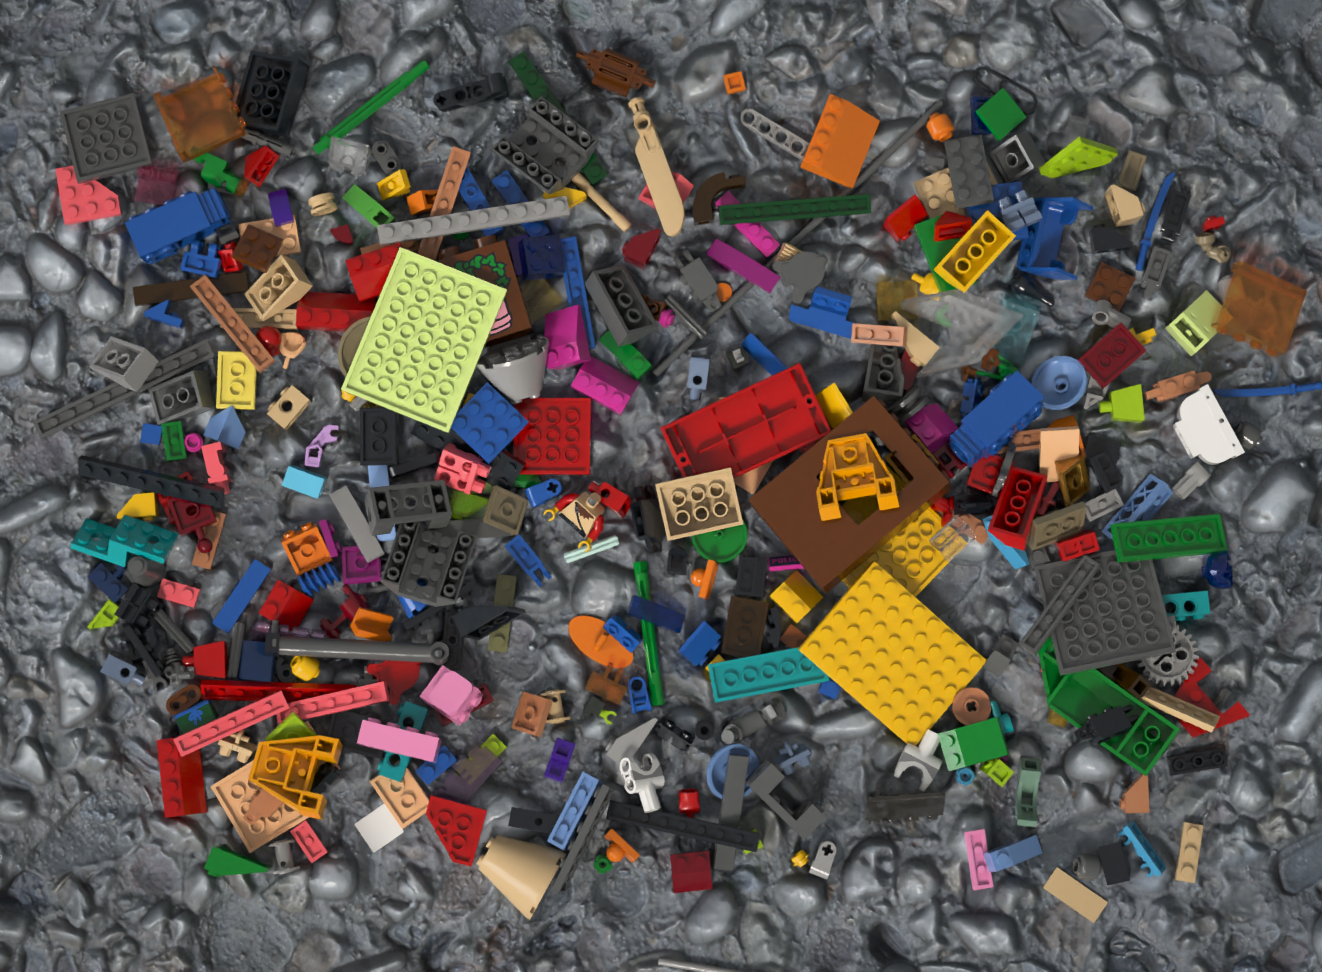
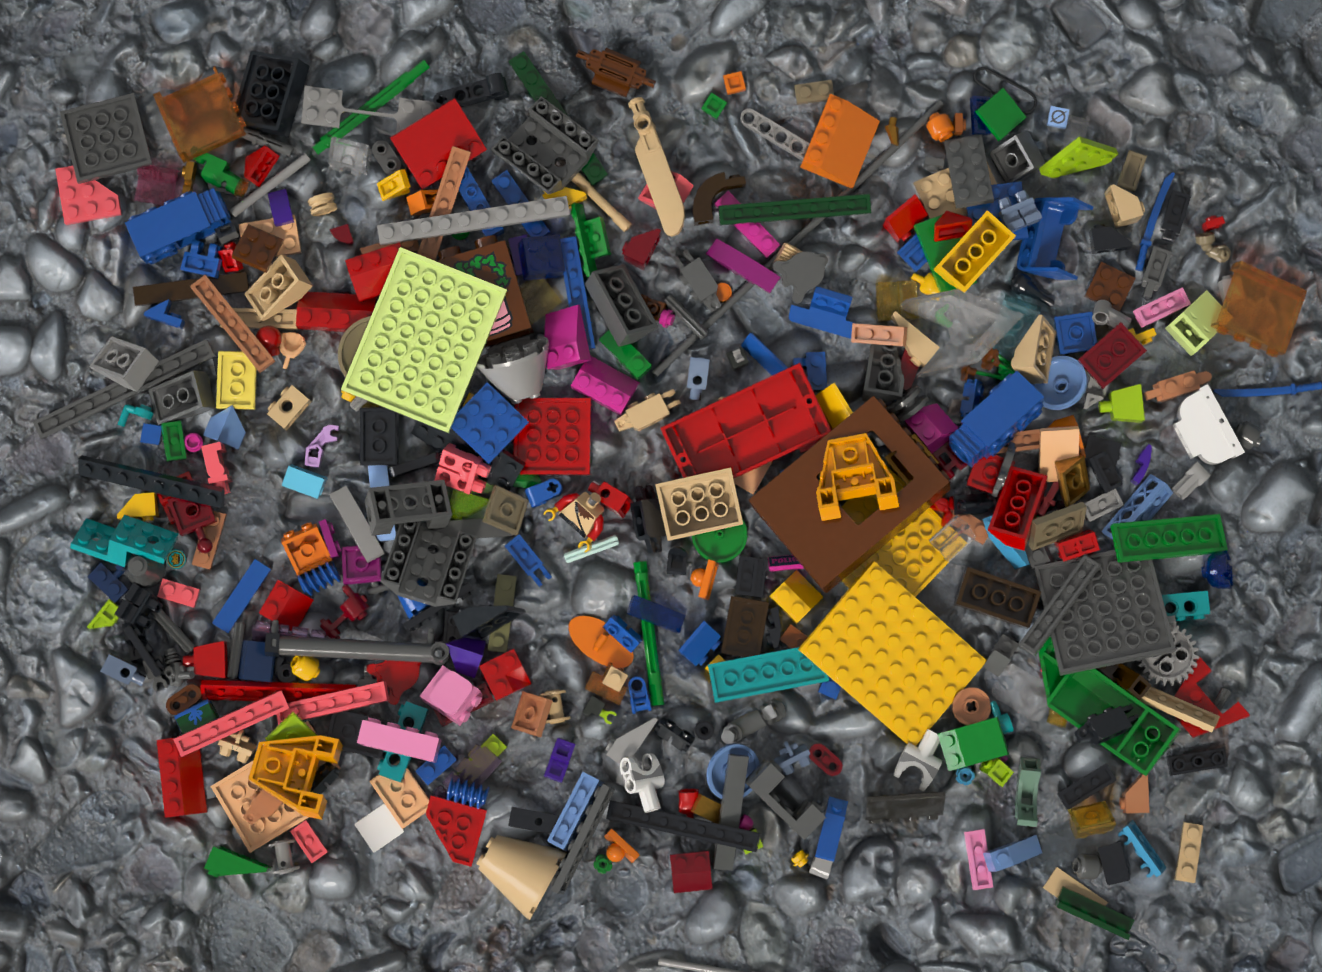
bright green slope [342,184,396,230] -> none
orange panel [350,607,394,641] -> none
none -> teal plate [117,404,154,427]
none -> tile [166,550,187,569]
none -> pearl gold plate [182,161,197,193]
none -> light grey piece [230,153,311,217]
none -> light grey hinge [301,86,436,133]
none -> red slope [390,98,487,190]
none -> dark purple slope [446,637,486,678]
none -> blue piece [447,776,490,809]
none -> red slope [479,649,532,701]
none -> green bracket [571,203,611,277]
none -> tan plate [602,666,628,692]
none -> tan hinge [614,389,681,432]
none -> pearl gold tile [691,794,721,824]
none -> green tile [701,93,727,120]
none -> dark pink hinge [739,814,753,830]
none -> blue plate [792,352,827,391]
none -> dark tan plate [794,80,834,105]
none -> dark red plate [809,744,843,776]
none -> blue slope [815,796,848,862]
none -> pearl gold bar [885,117,899,146]
none -> blue plate [897,234,927,272]
none -> dark orange plate [953,113,966,136]
none -> dark brown brick [954,567,1041,629]
none -> tan slope [1011,315,1056,384]
none -> light blue tile [1047,106,1070,129]
none -> blue plate [1054,312,1097,355]
none -> dark green fence [1055,886,1134,940]
none -> black plate [1056,763,1117,810]
none -> clear yellow slope [1067,801,1116,839]
none -> dark purple slope [1130,444,1152,485]
none -> bright pink hinge [1133,287,1191,328]

